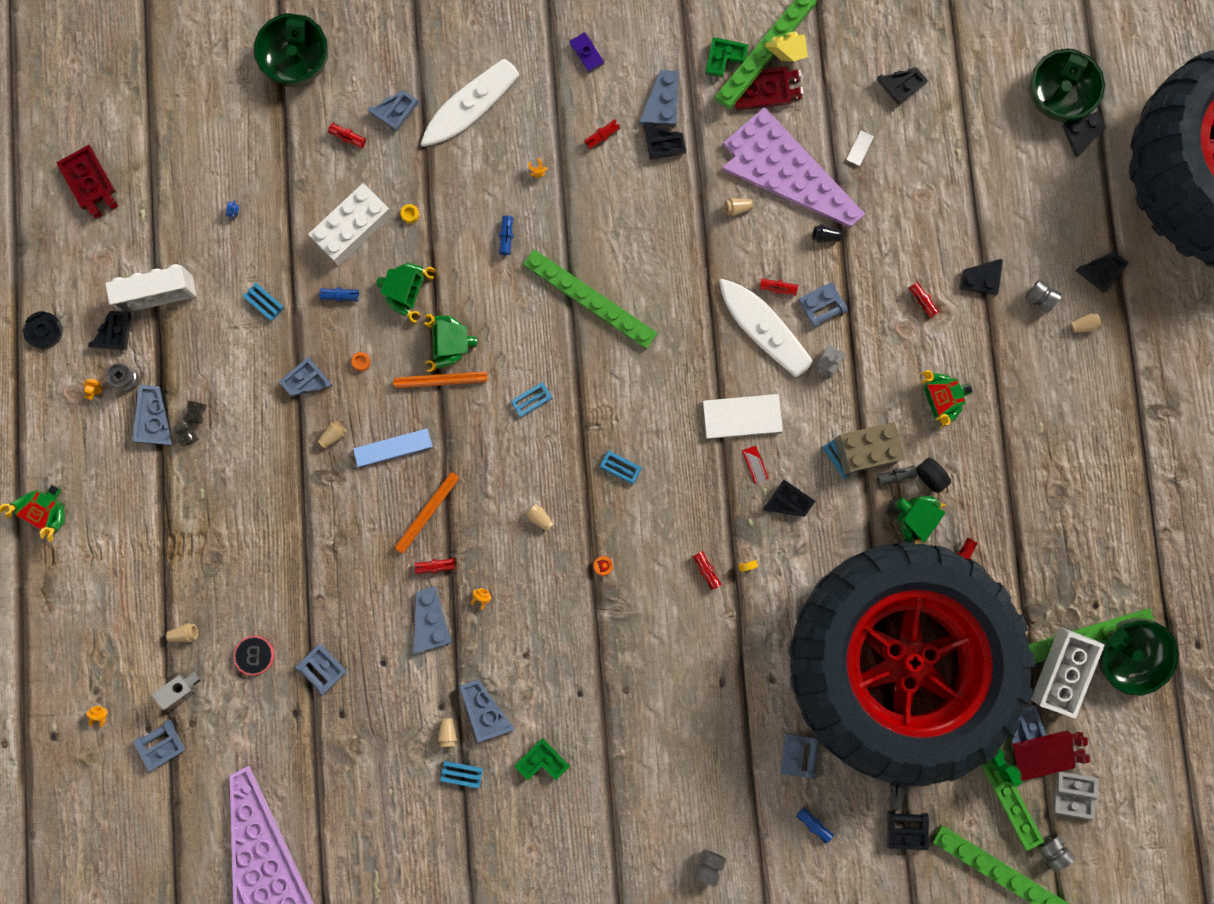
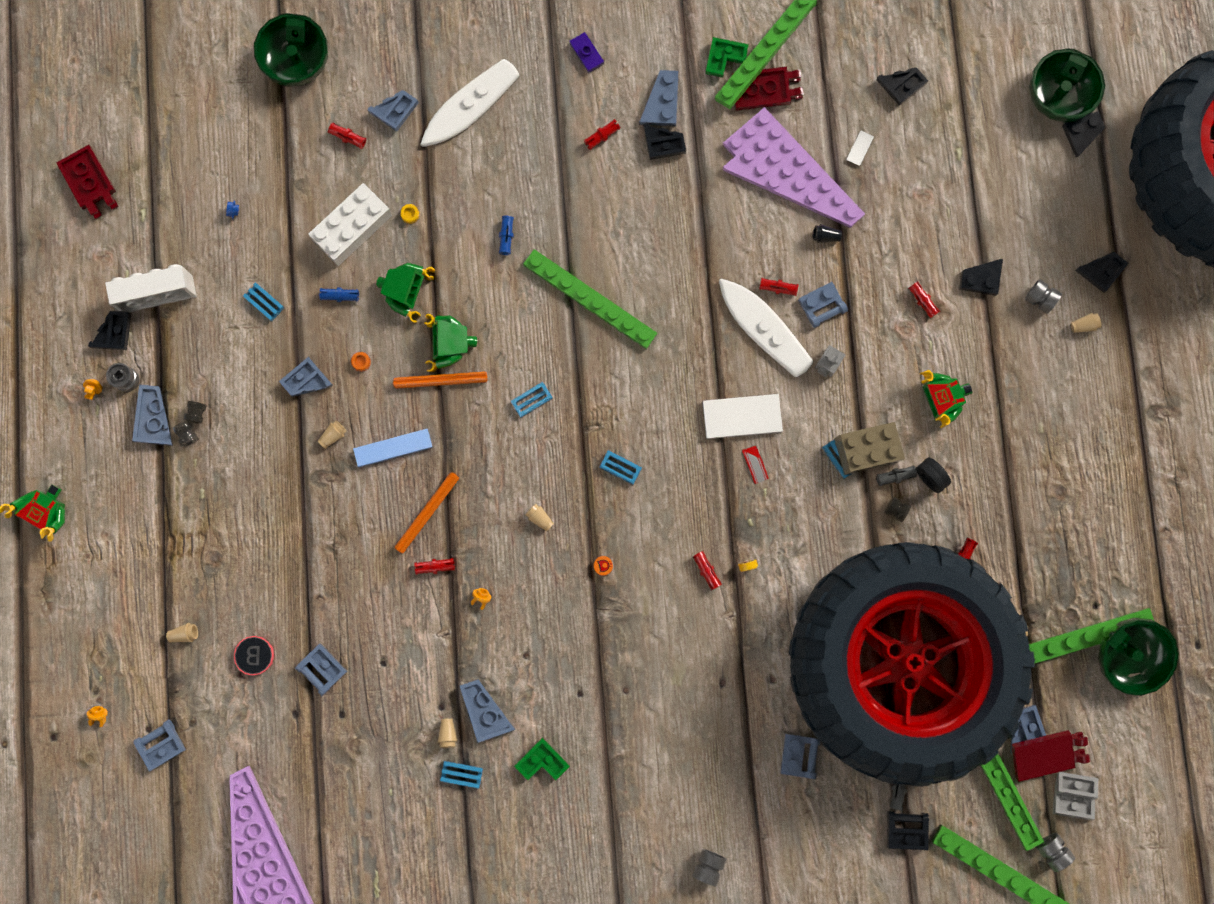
black tile [23,311,63,349] -> none
light grey torso [151,672,201,713] -> none
sand blue wing [414,586,452,654] -> none
light orange plate [528,158,547,178] -> none
tan cone [724,198,753,217] -> none
black wing [763,479,816,517] -> none
light yellow slope [765,32,808,61] -> none
blue pin [796,807,834,844] -> none
green torso [895,496,946,544] -> none
green plate [991,748,1023,787] -> none
white brick [1031,627,1104,719] -> none

